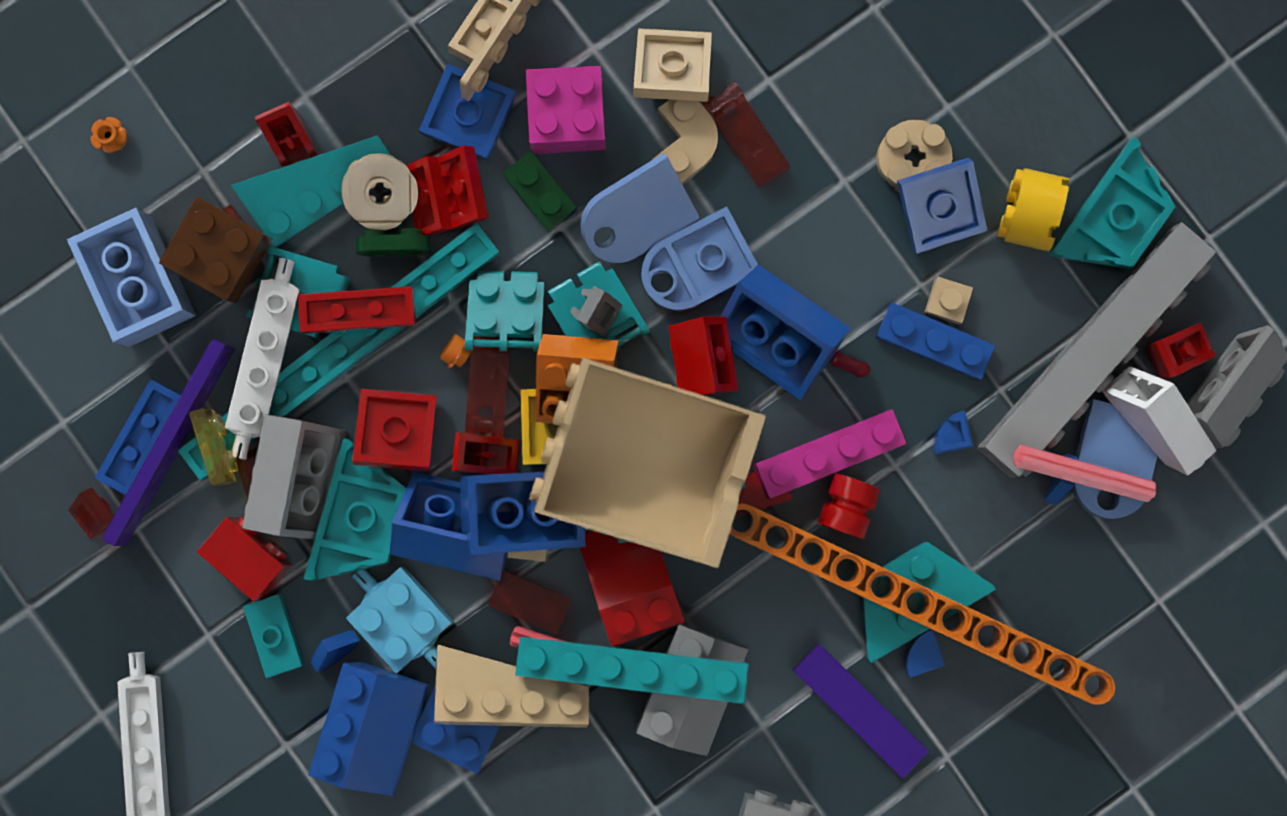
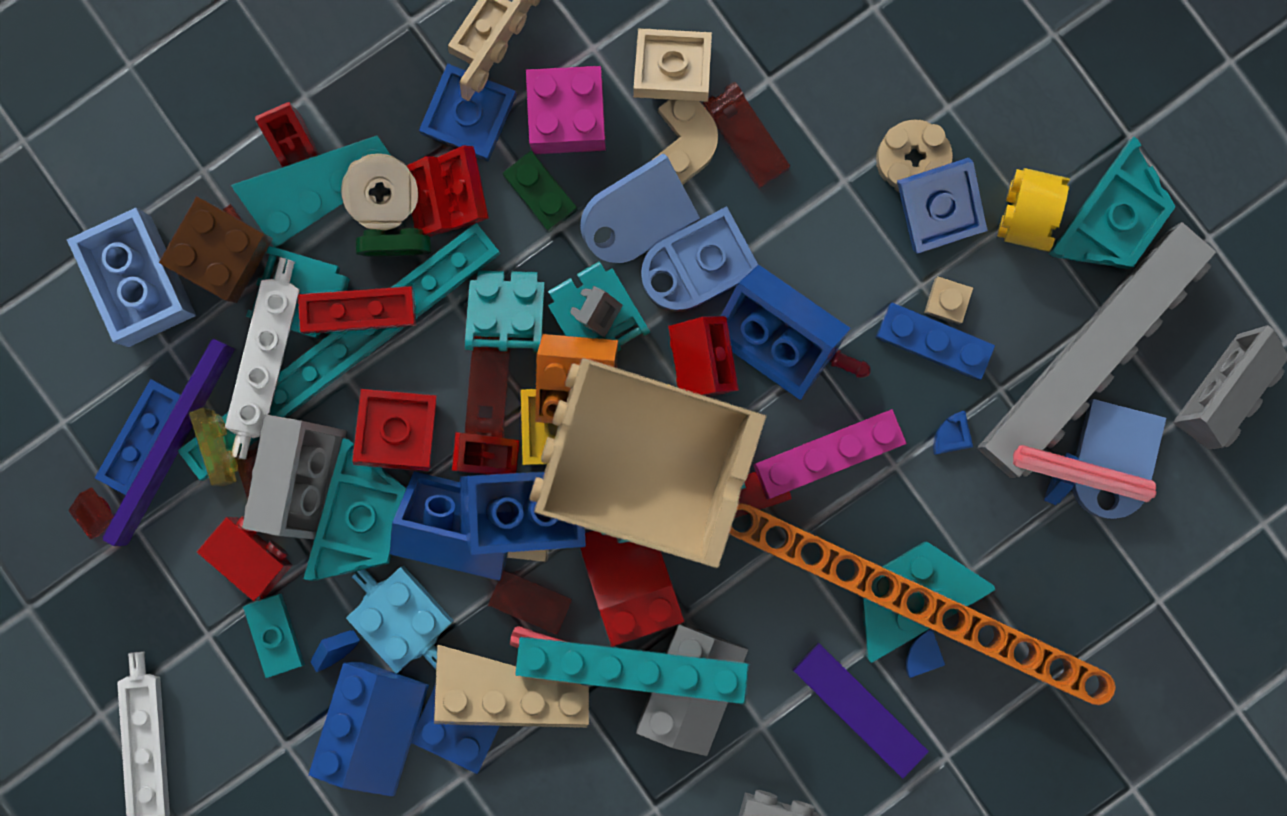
orange plate [90,117,127,153] -> none
orange plate [439,334,472,369] -> none
red wheel [817,473,881,540] -> none
white slope [1102,366,1217,475] -> none
red slope [1145,322,1216,379] -> none

